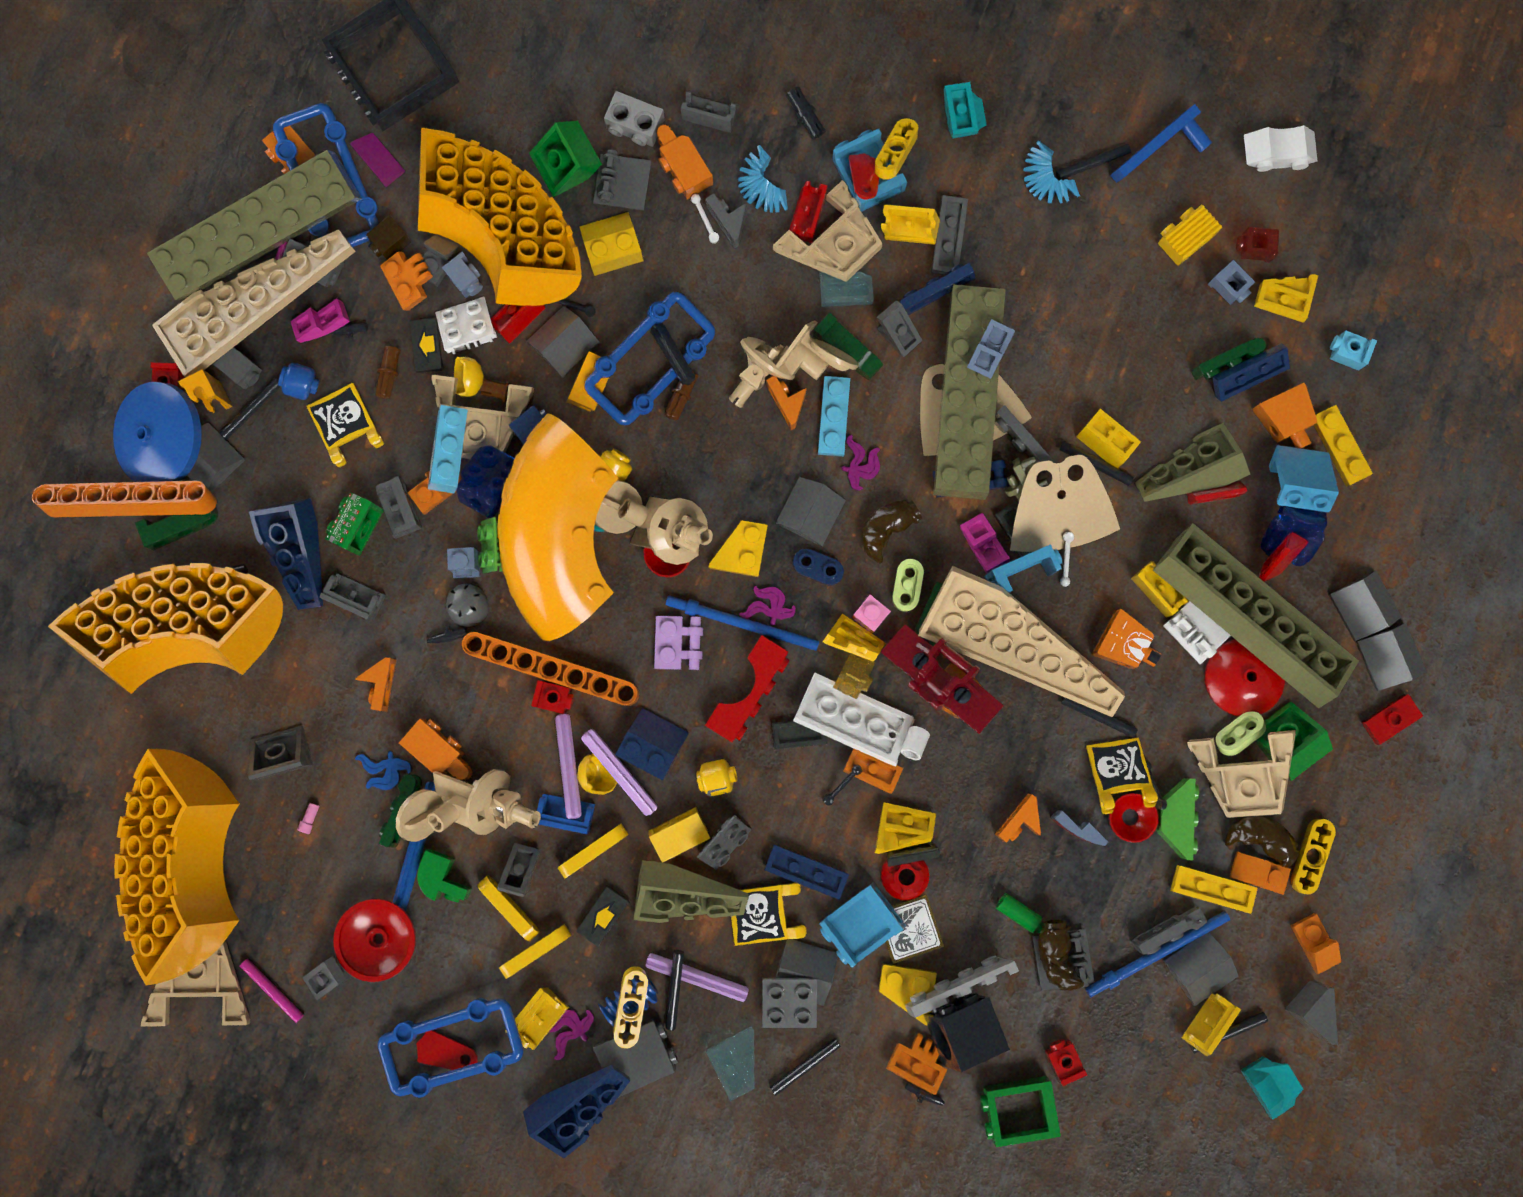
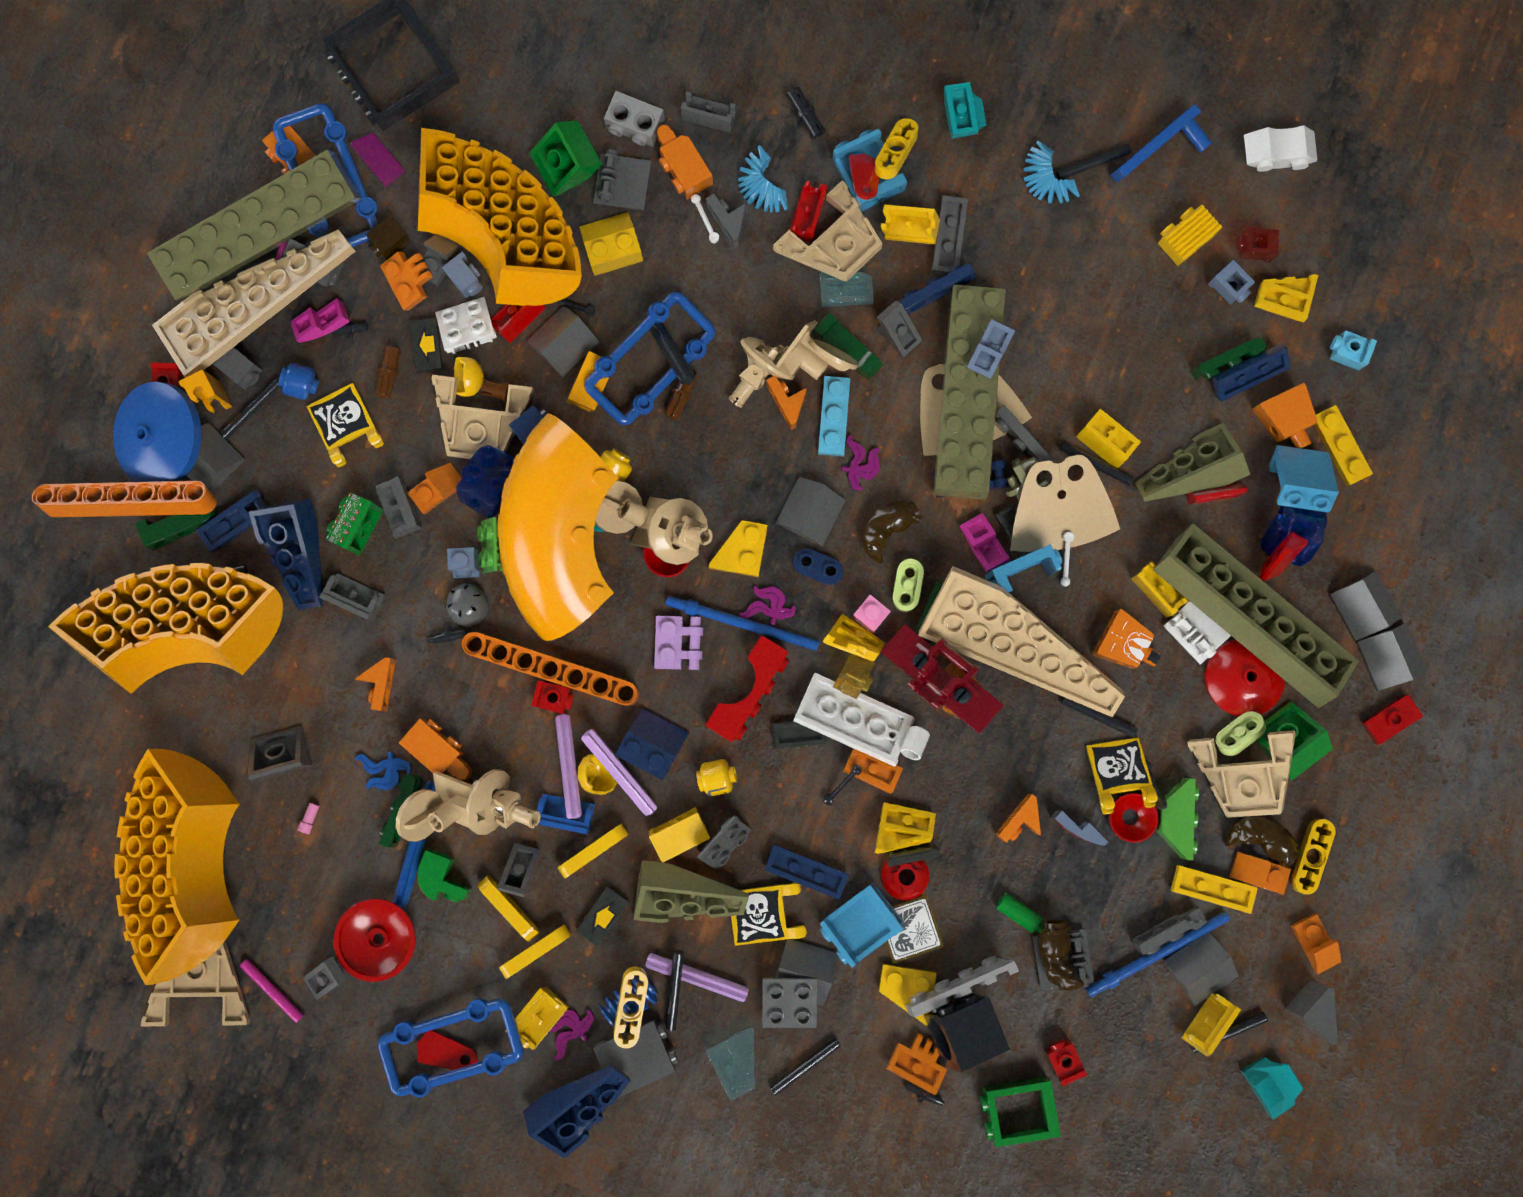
medium azure brick [427,405,468,493] -> none
none -> dark blue plate [196,490,270,553]

